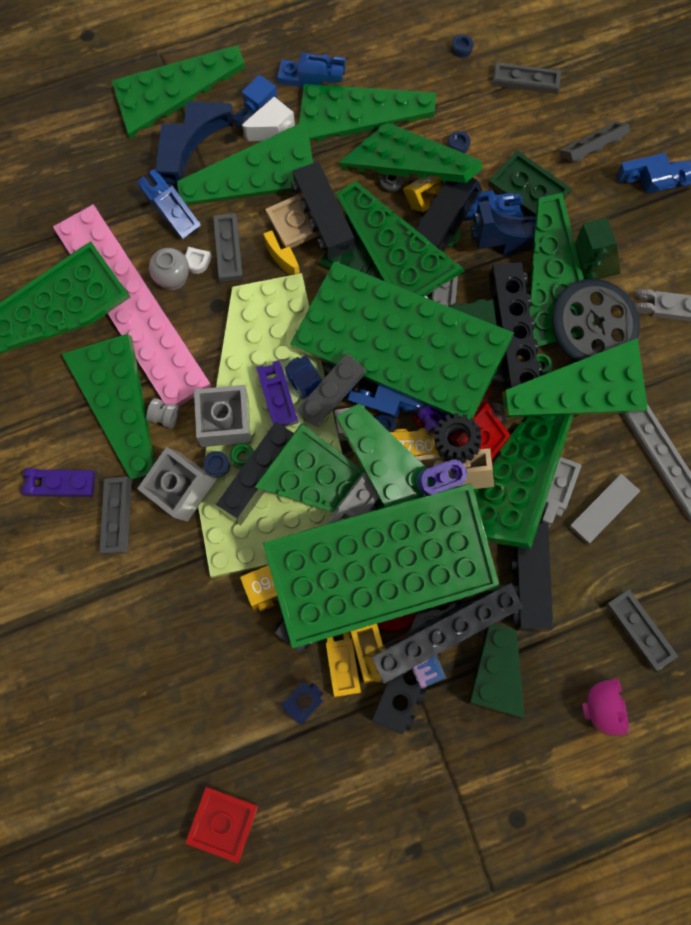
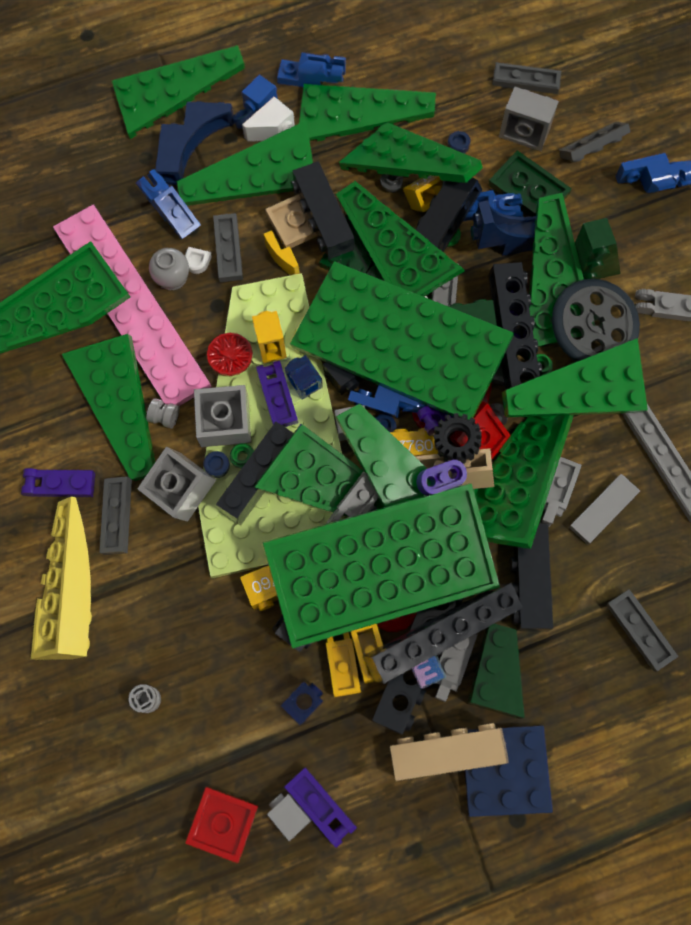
dark grey plate [298,353,367,426] -> none
dark blue tile [451,35,474,58] -> none
dark pink cylinder [583,678,629,736] -> none
none -> light yellow wedge [31,496,92,660]
none -> light grey wheel [129,684,161,713]
none -> red wheel [207,332,253,376]
none -> yellow brick [252,311,287,364]
none -> light grey brick [267,793,312,841]
none -> dark purple plate [285,767,357,848]
none -> tan brick [390,723,509,781]
none -> light grey hinge [433,634,477,702]
none -> dark blue plate [464,726,553,817]
none -> light grey brick [499,87,559,151]

